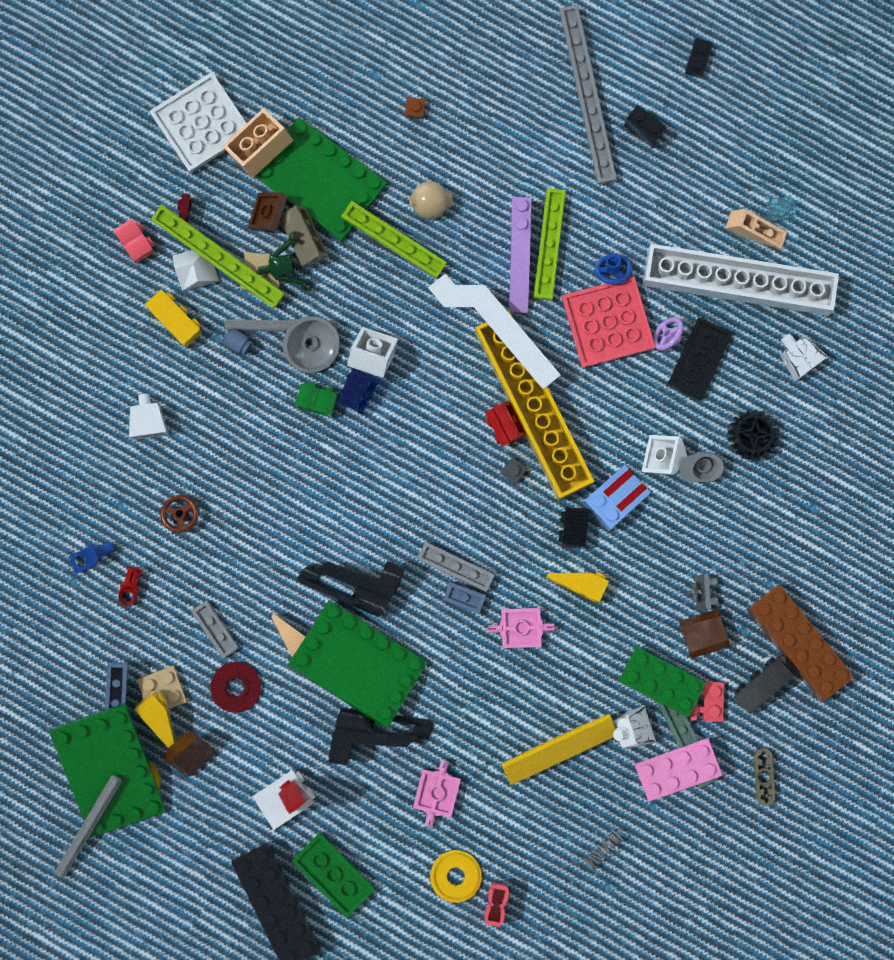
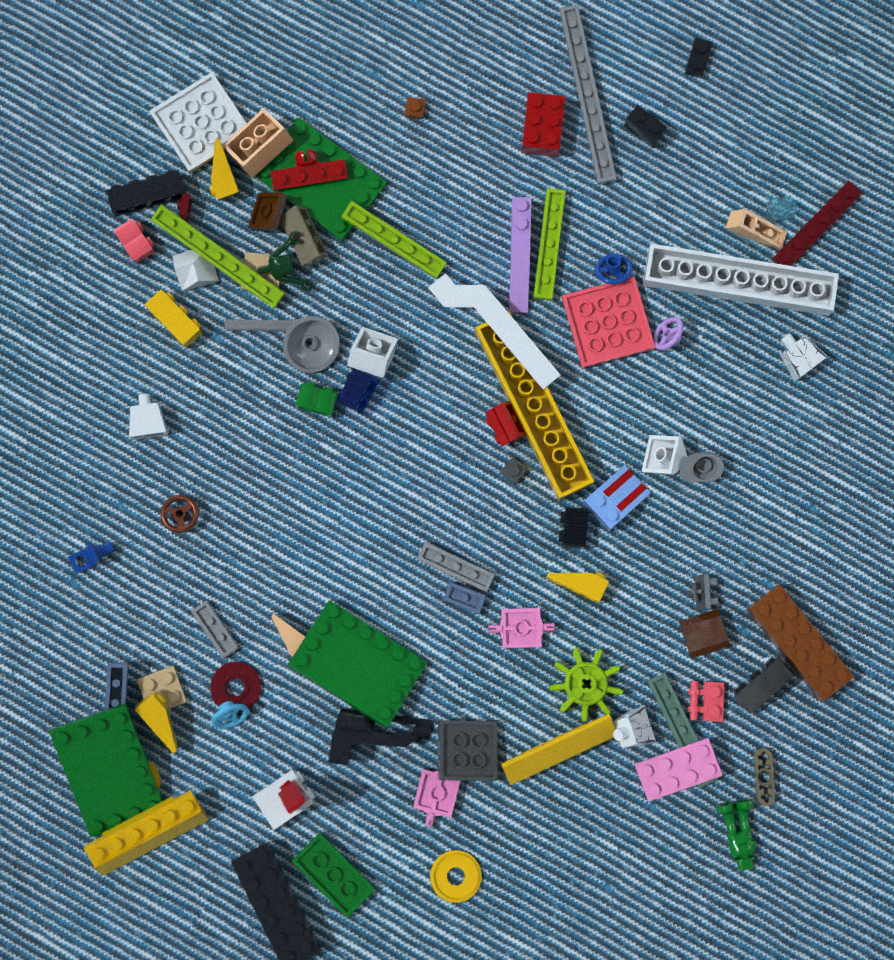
light grey axle [55,775,122,878] -> none
red connector [118,566,143,606] -> none
reddish brown slope [165,731,215,777] -> none
sand blue brick [223,328,253,355] -> none
black panel [297,561,405,617] -> none
tan brick [409,181,453,219] -> none
coral brick [484,882,509,927] -> none
light grey piece [583,829,623,871] -> none
green plate [618,646,706,718] -> none
black tile [667,317,733,401] -> none
black gear [727,409,779,461] -> none
none -> yellow slope [84,790,209,876]
none -> black brick [106,170,186,217]
none -> yellow slope [209,138,239,200]
none -> medium azure piece [211,701,249,729]
none -> red plate [270,149,348,190]
none -> dark grey plate [438,720,498,781]
none -> red brick [521,92,565,157]
none -> lime gear [549,648,623,721]
none -> green piece [716,799,756,871]
none -> dark red plate [772,181,862,266]

